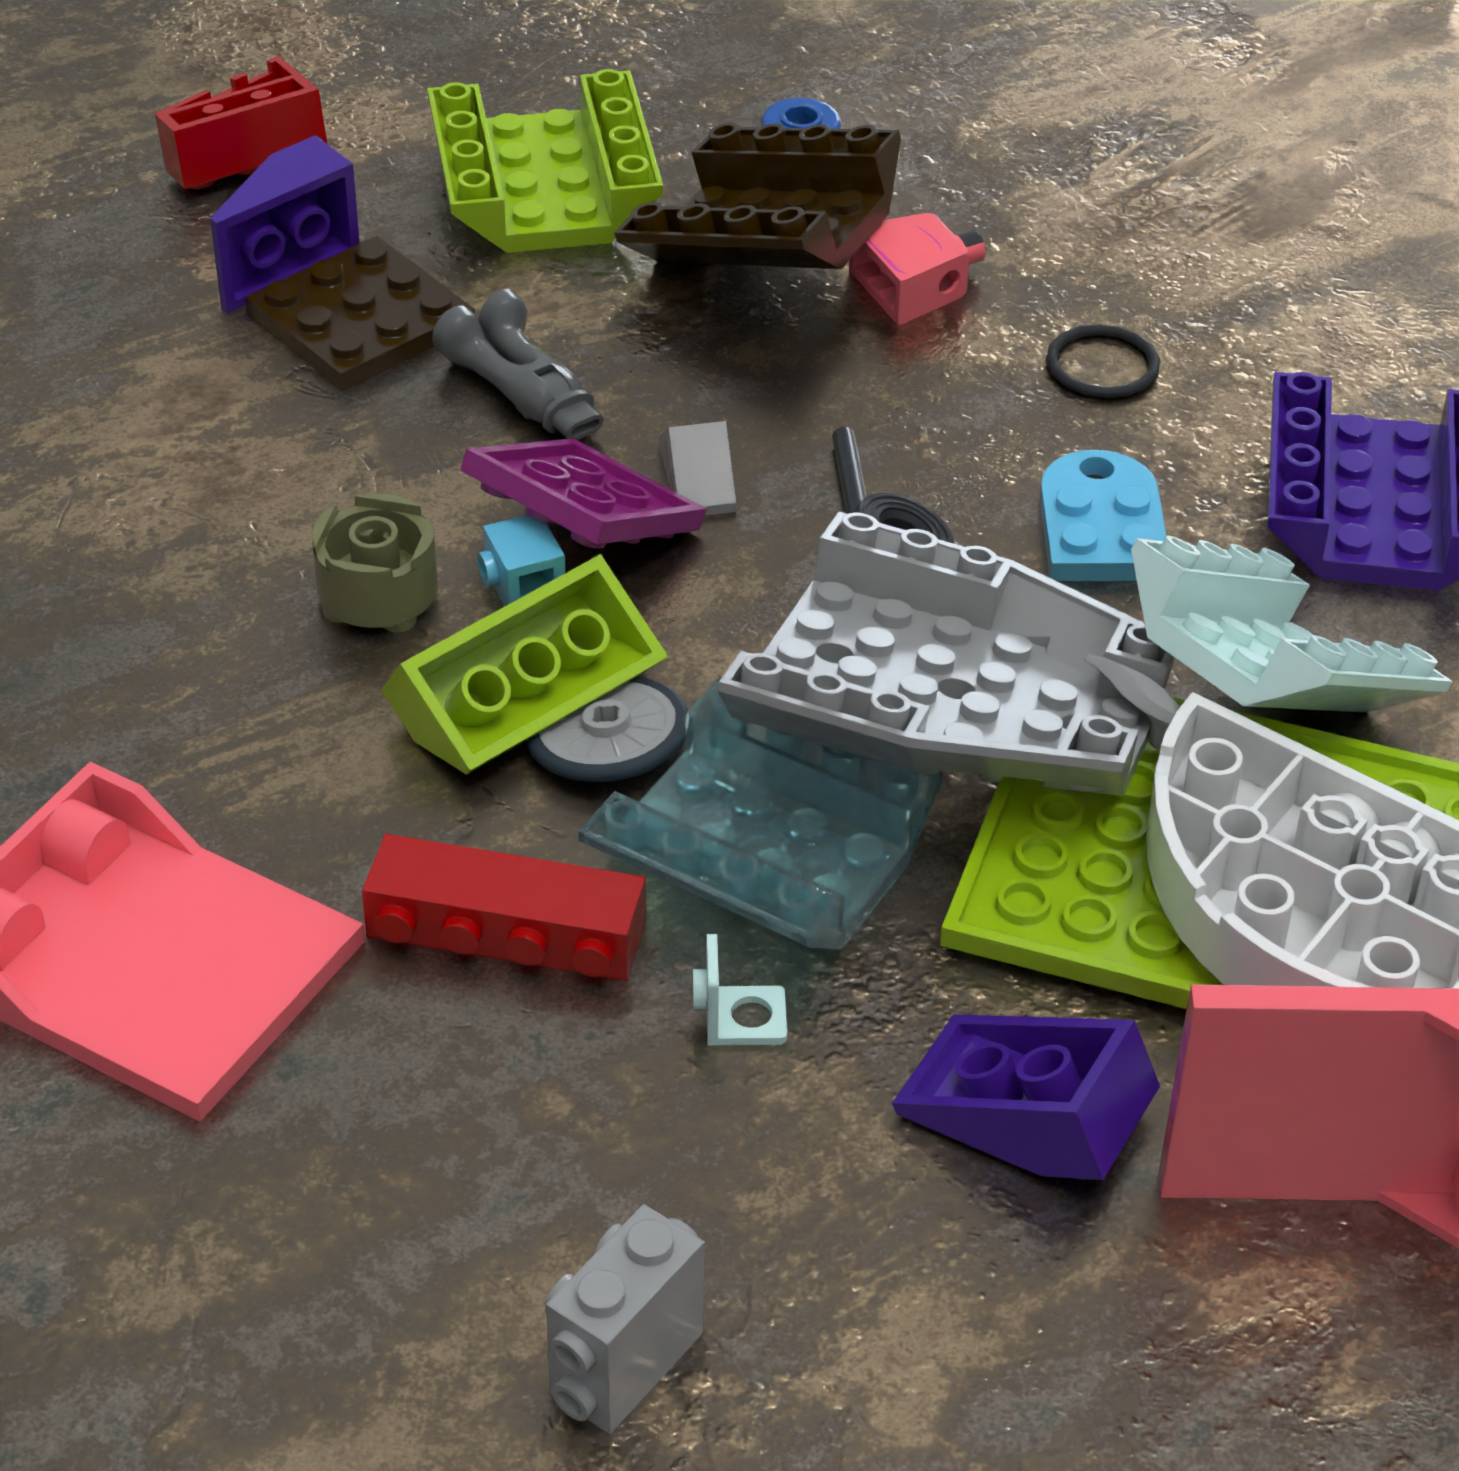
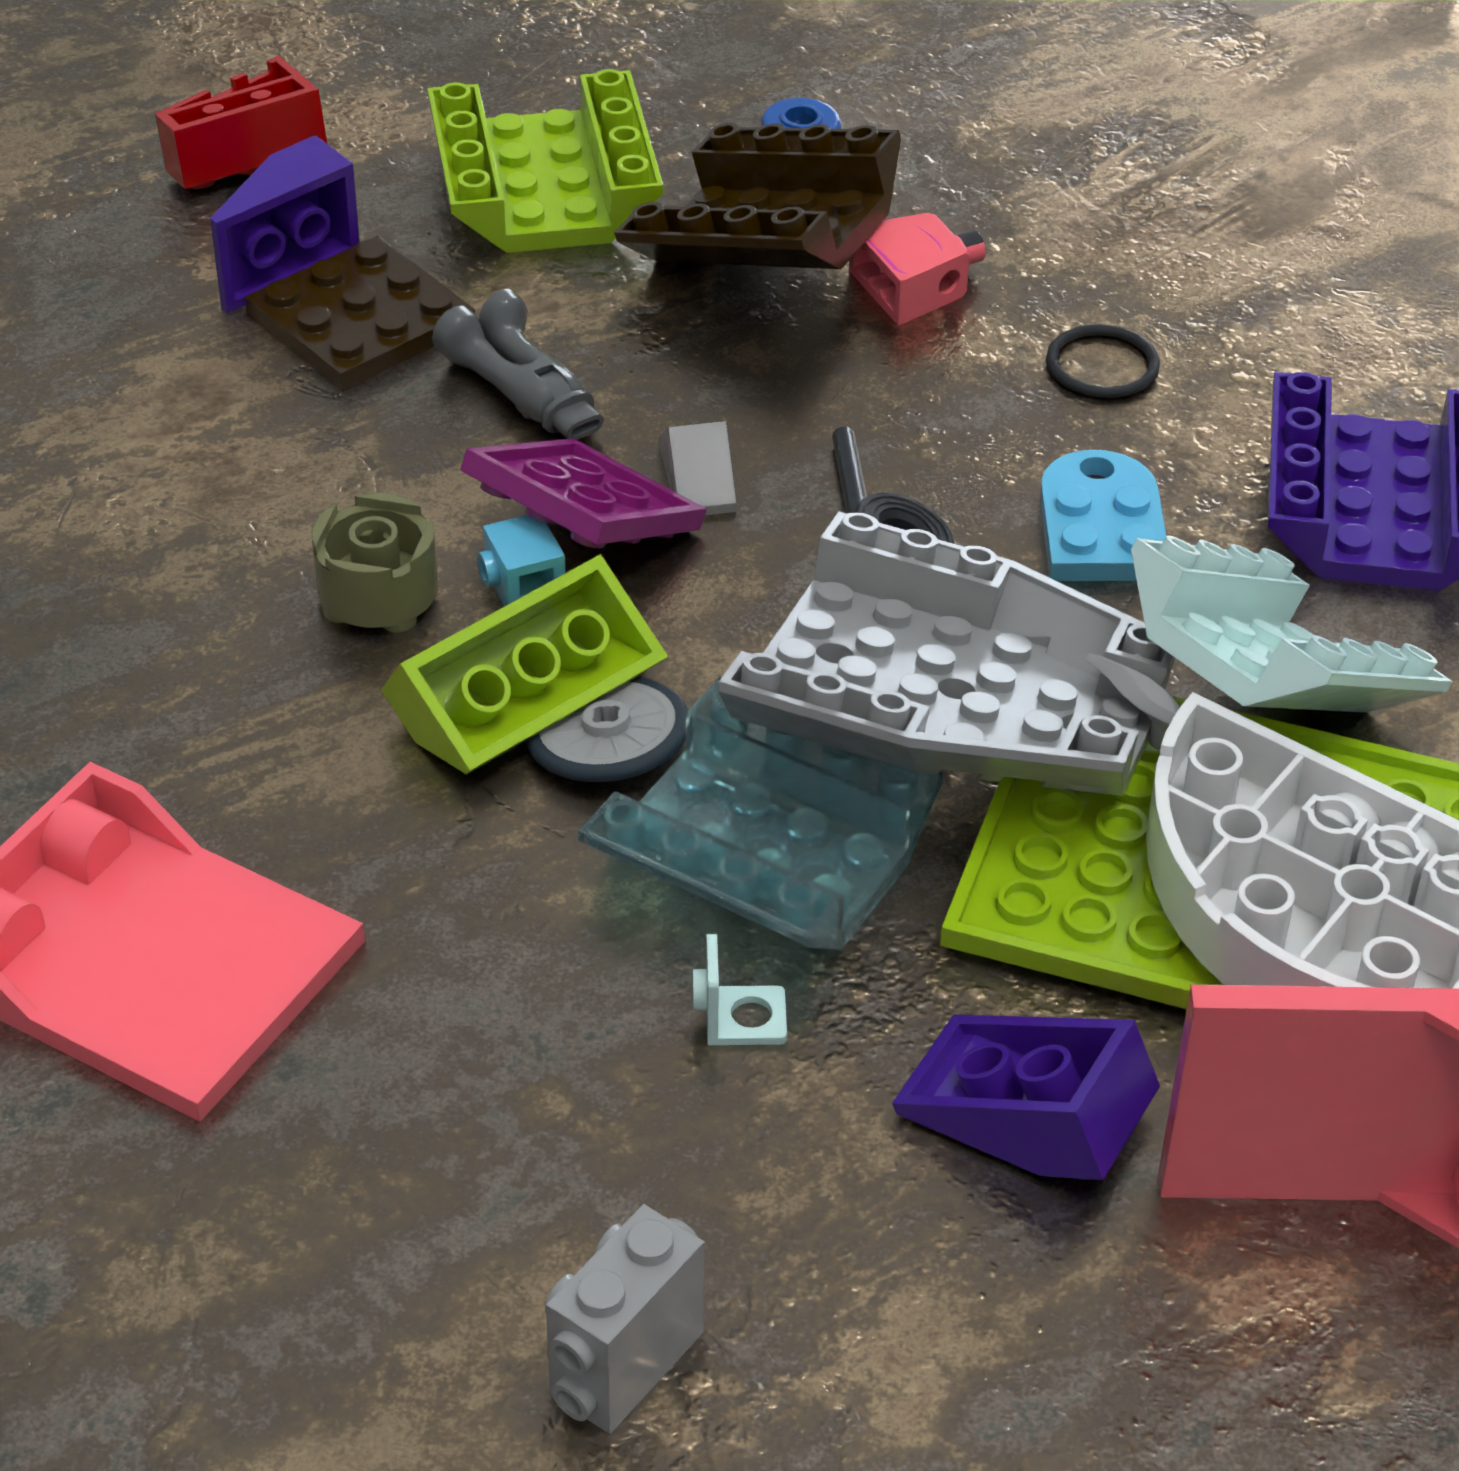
red brick [362,833,646,981] -> none

